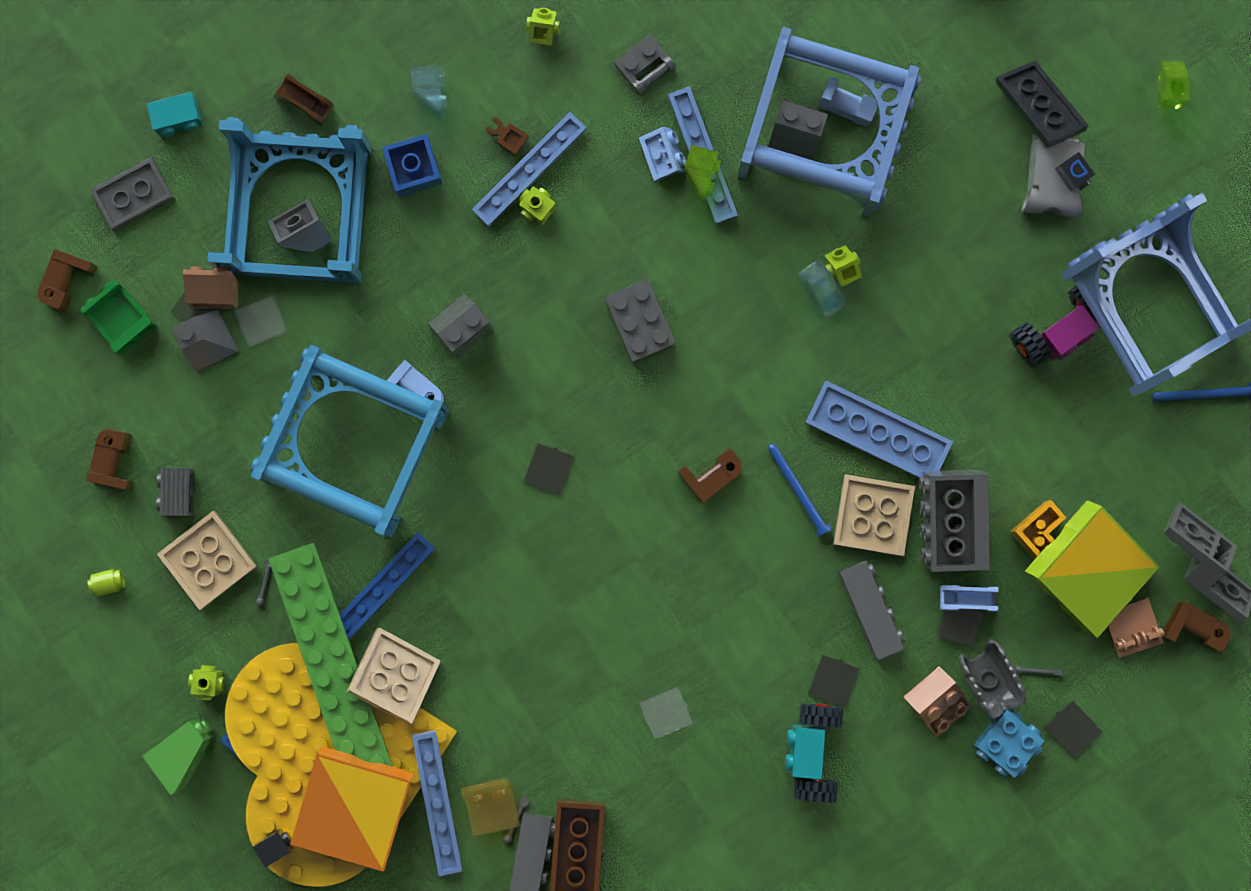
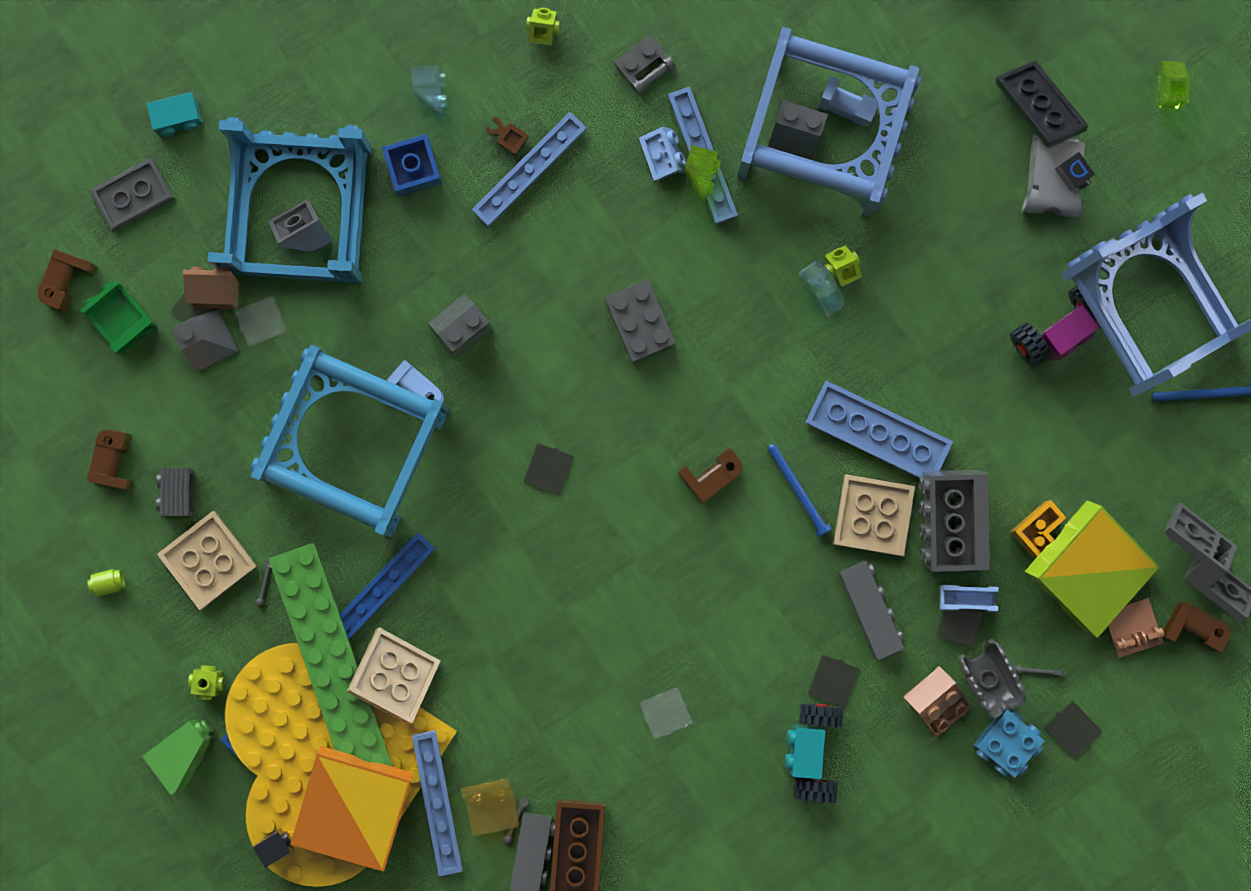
reddish brown piece [273,73,334,126] -> none
lime brick [519,186,556,226] -> none

